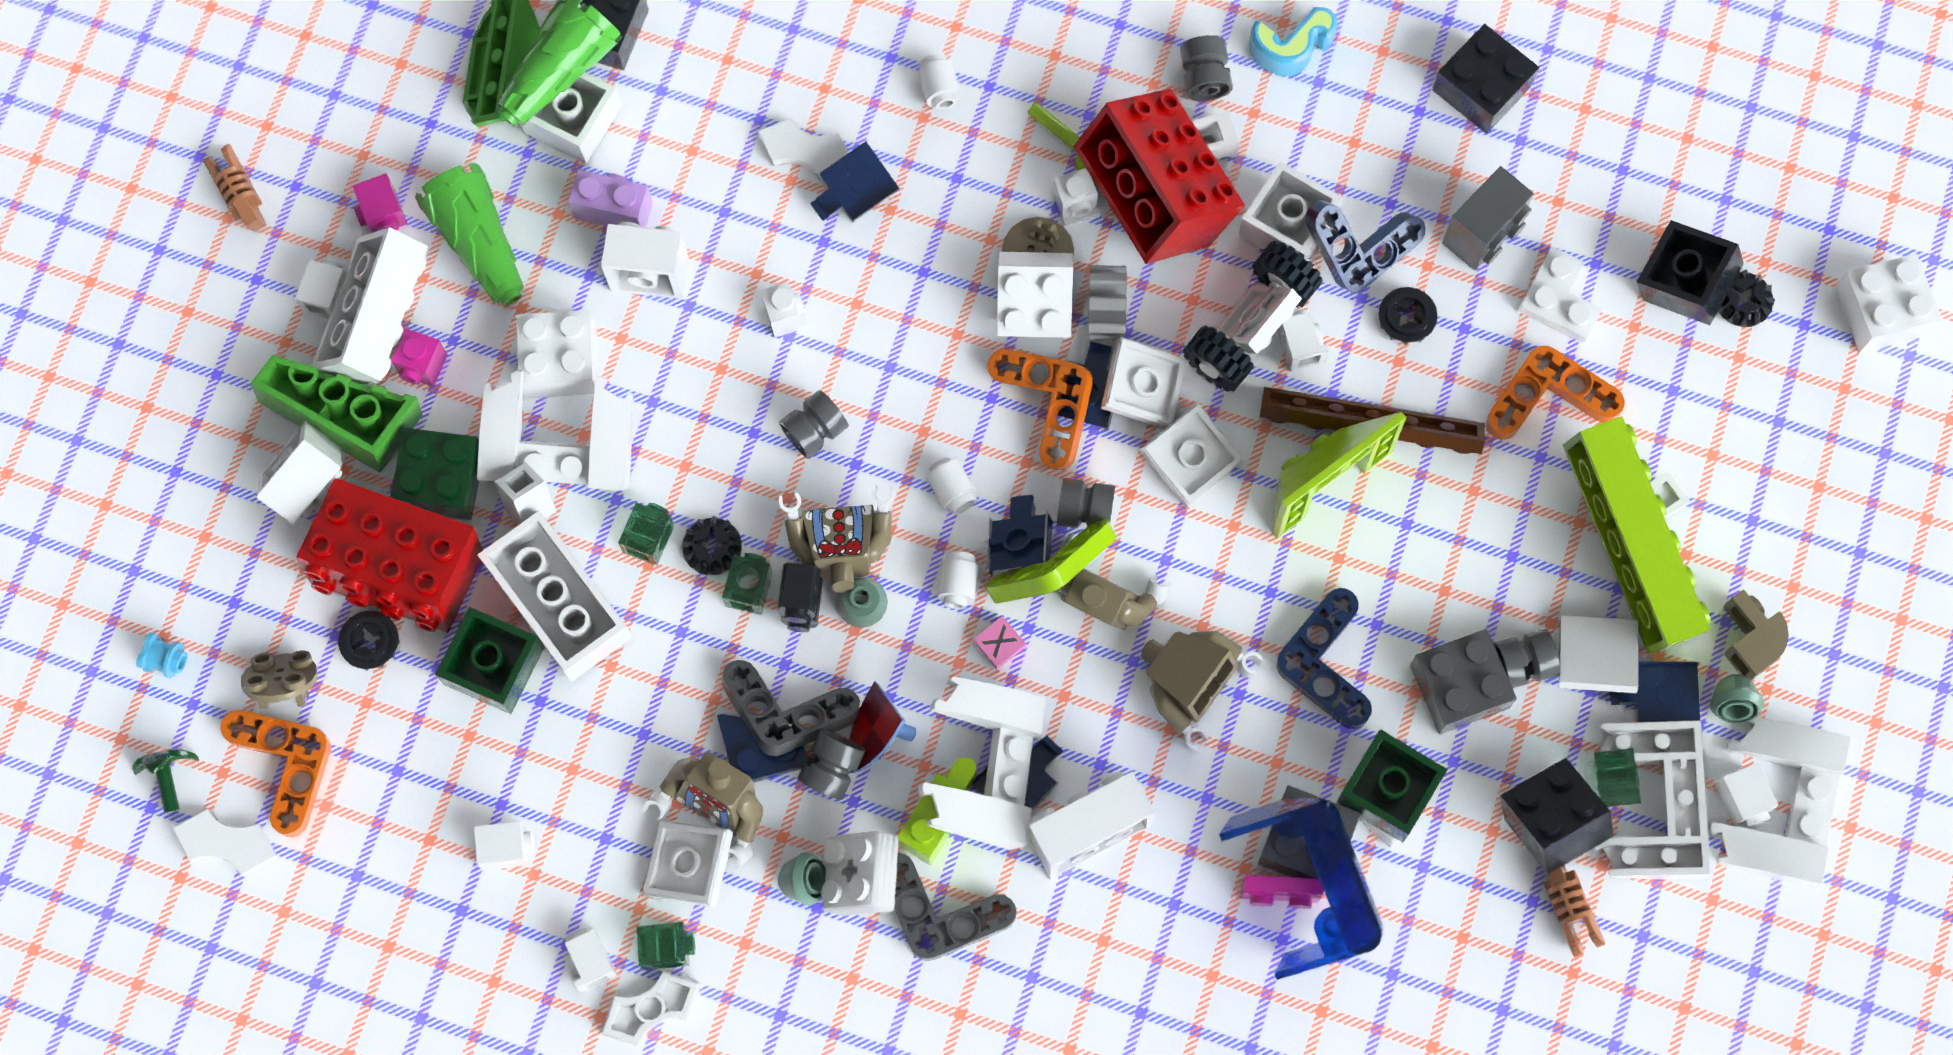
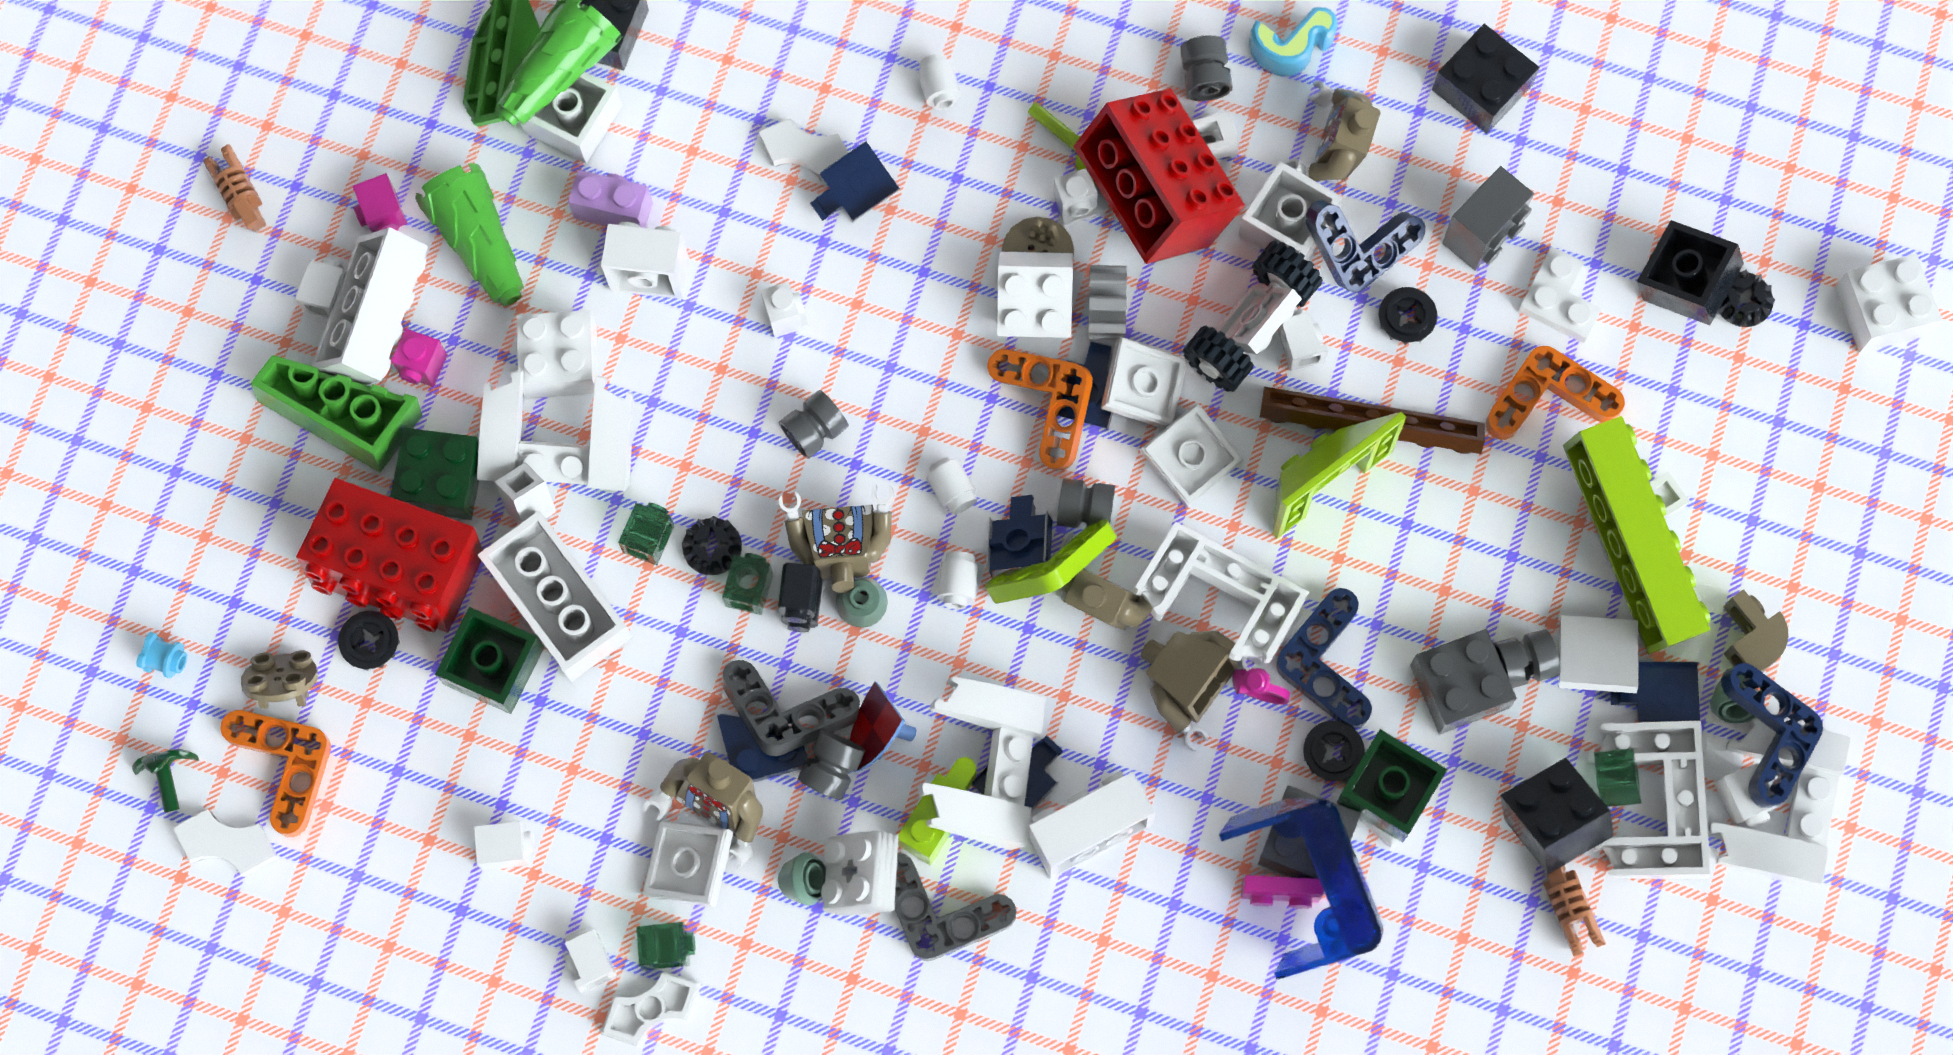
white brick [256,421,343,524] -> none
bright pink tile [973,616,1026,670] -> none
none -> white wedge [1133,522,1309,664]
none -> dark pink piece [1232,668,1291,705]
none -> dark tan torso [1286,80,1381,181]
none -> black gear [1303,720,1365,782]
none -> dark blue beam [1721,663,1823,808]

